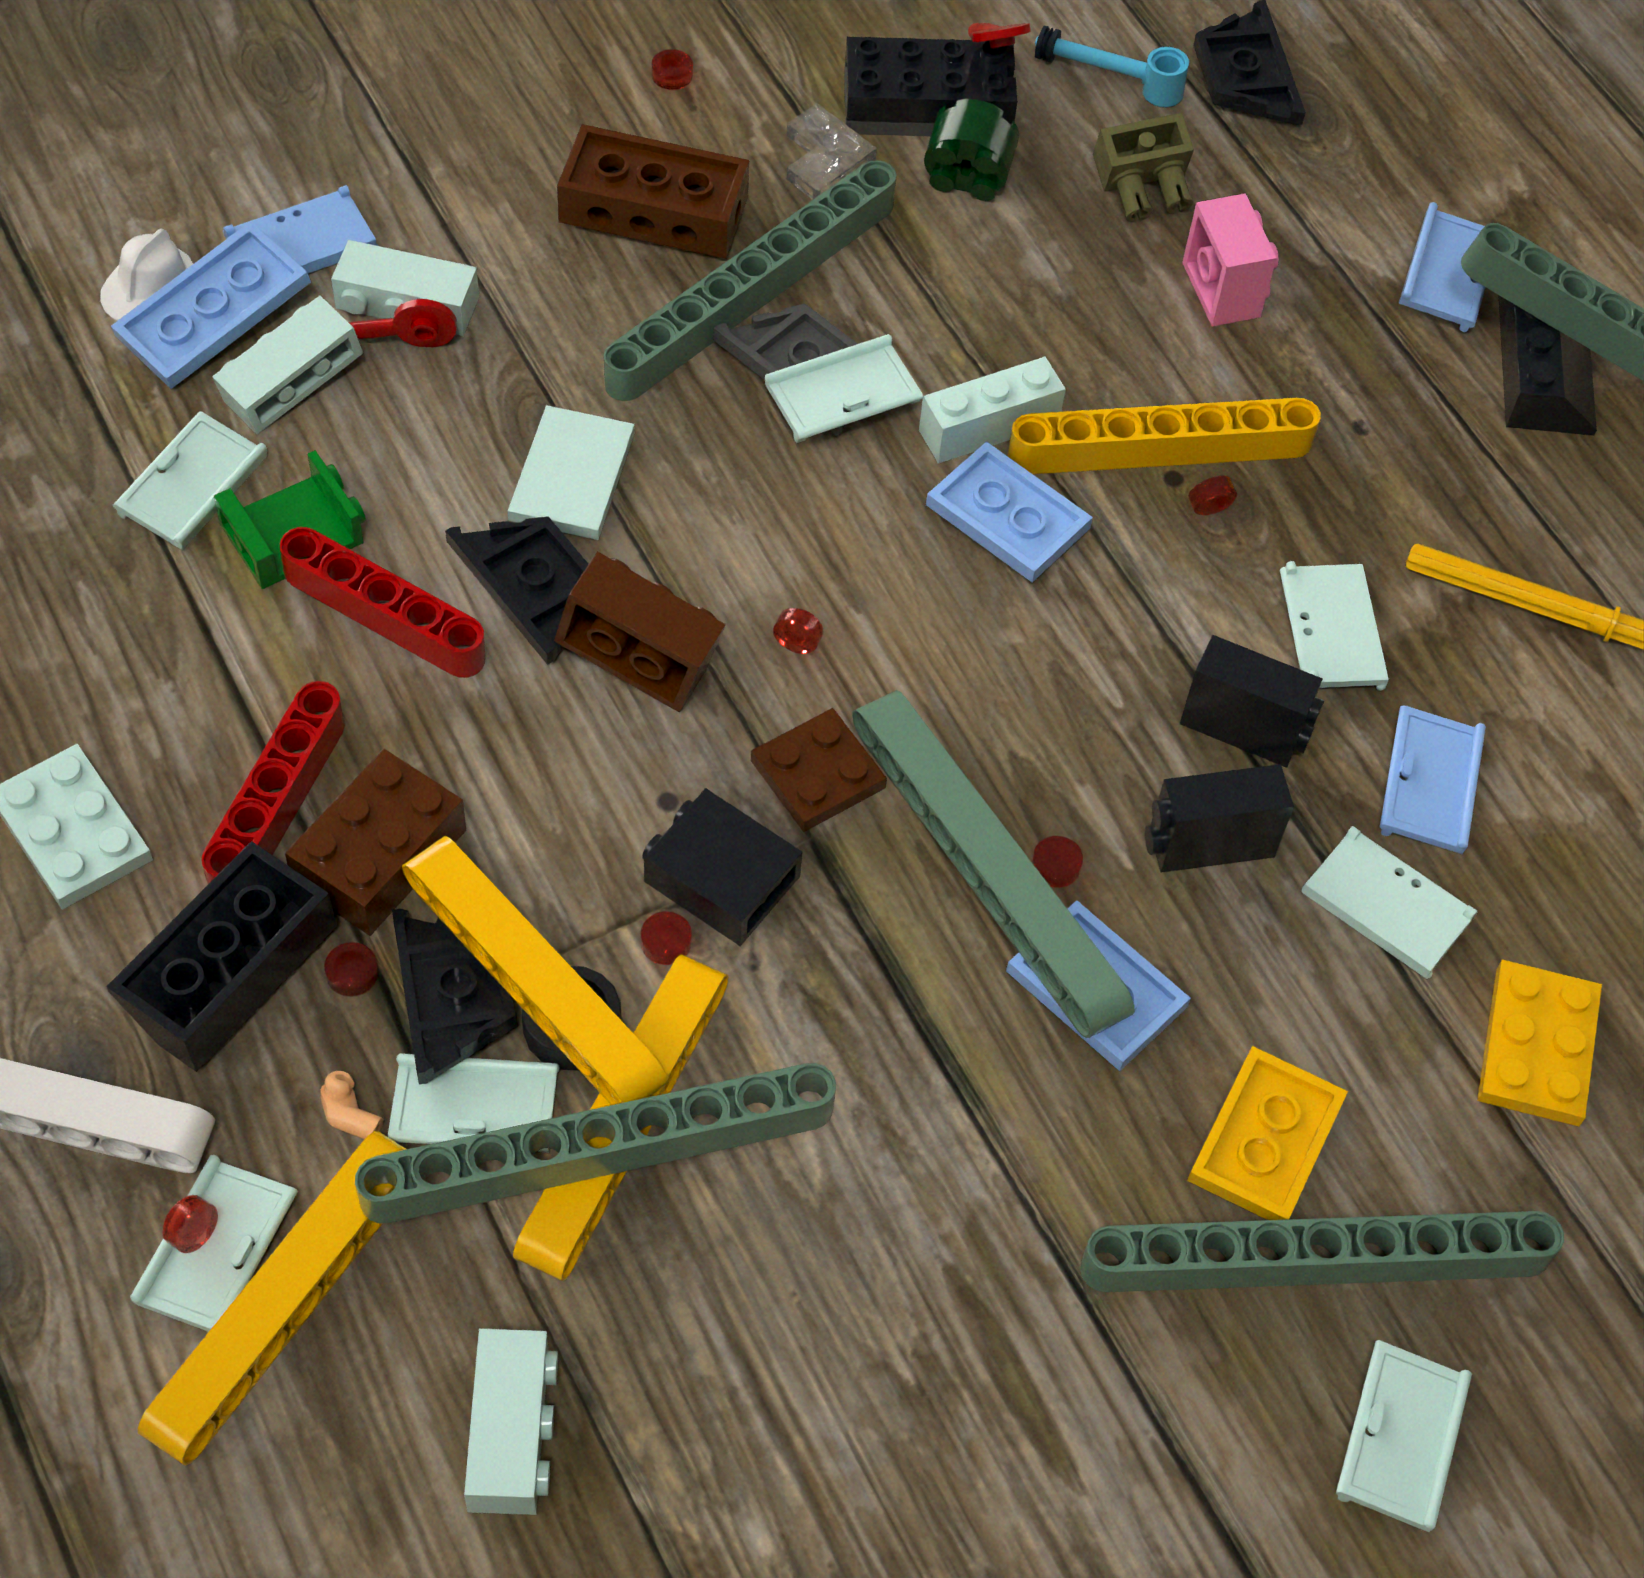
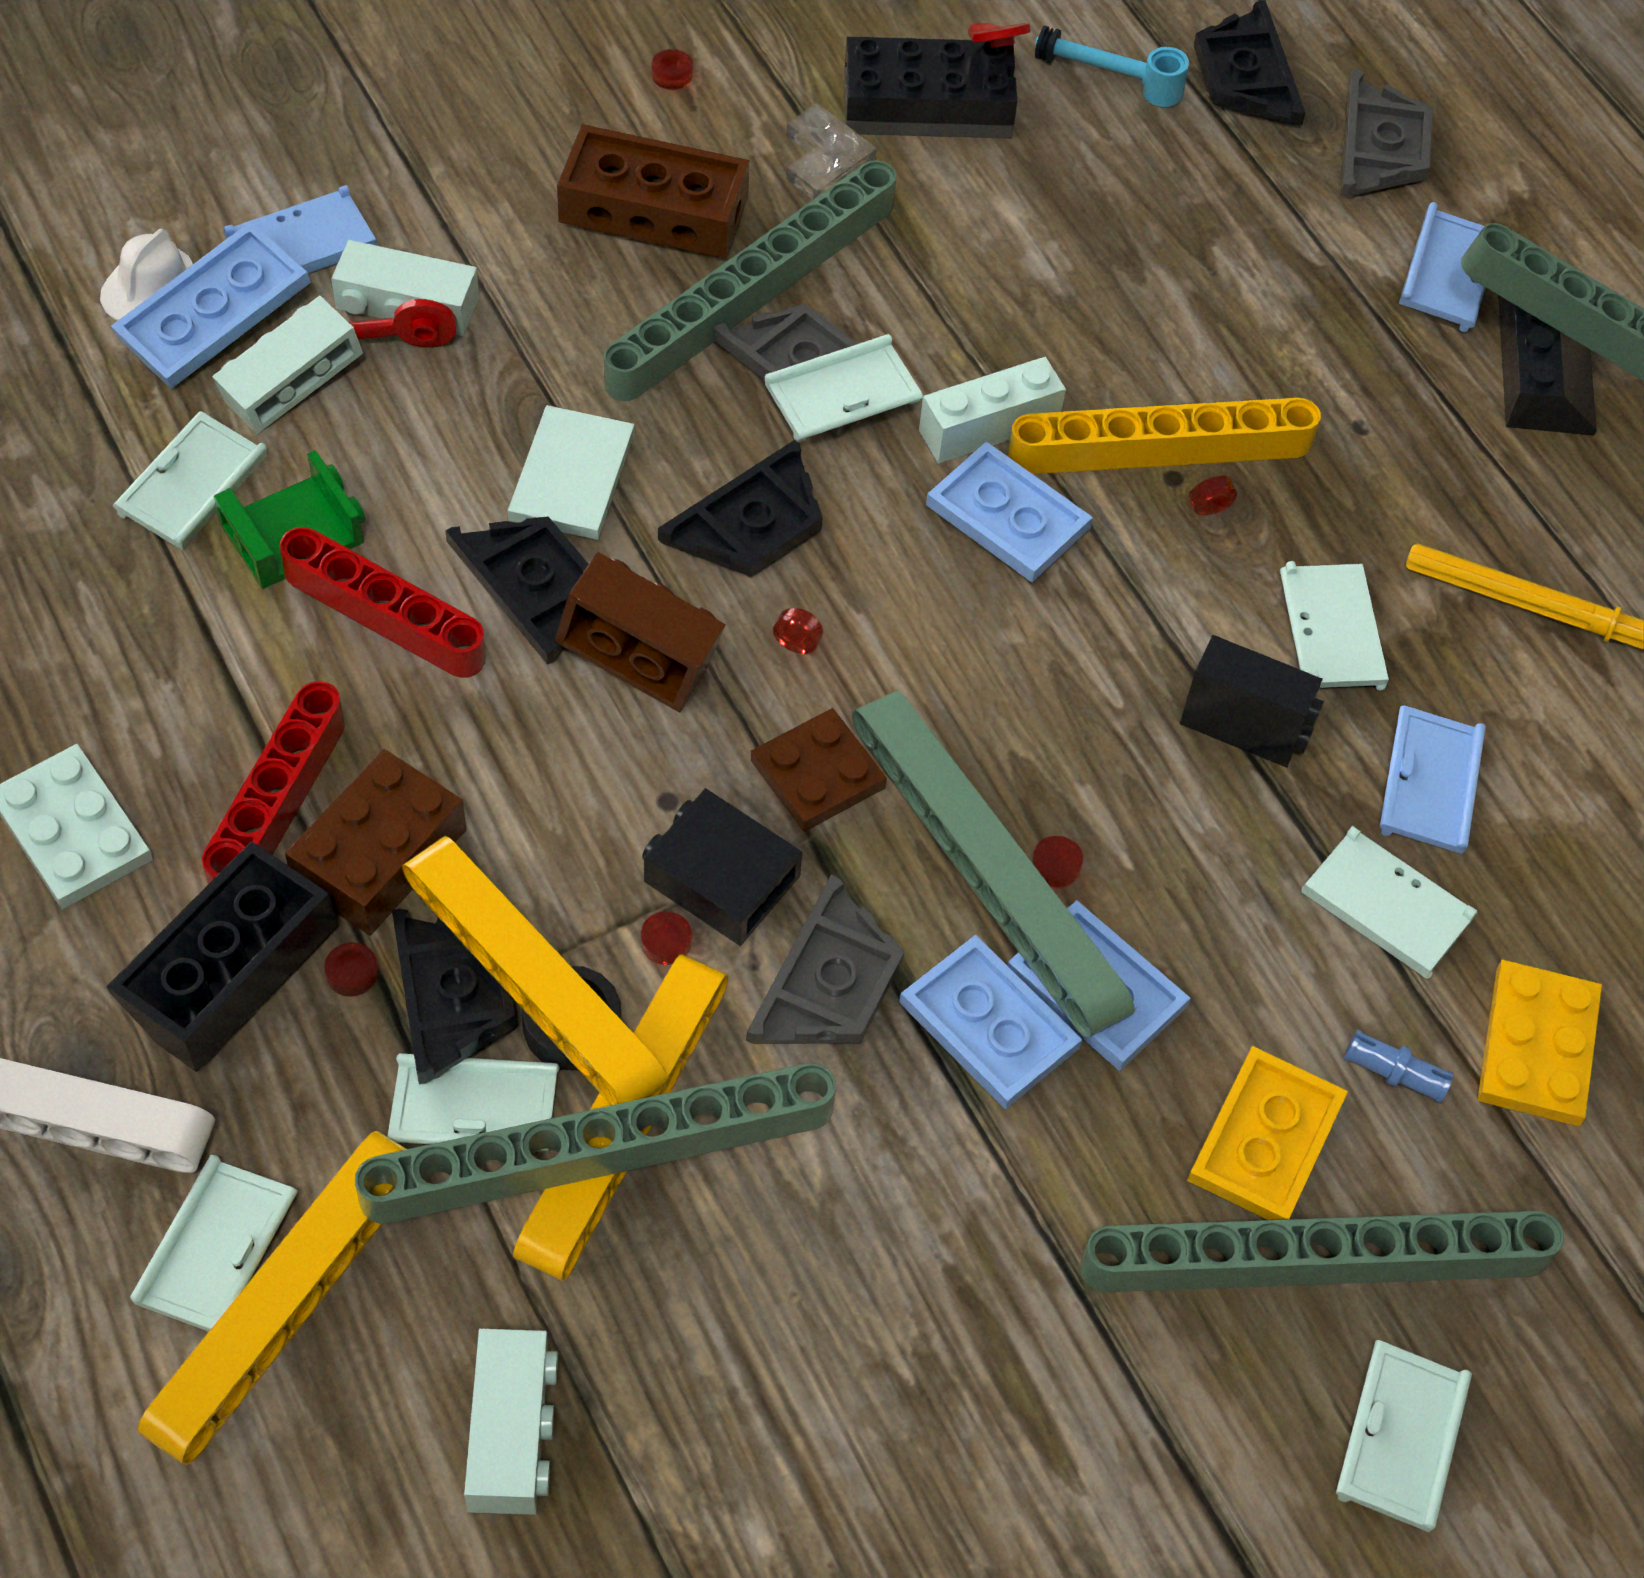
clear red tile [163,1195,218,1253] -> none
light nougat arm [320,1071,384,1139] -> none
dark green brick [924,99,1019,201] -> none
olive brick [1093,113,1194,222] -> none
black brick [1145,764,1294,873] -> none
bright pink brick [1182,193,1279,327] -> none
none -> black wing [658,440,823,577]
none -> dark grey wing [746,875,904,1044]
none -> light blue plate [899,934,1083,1110]
none -> dark grey wing [1340,69,1433,197]
none -> medium blue pin [1344,1029,1454,1103]

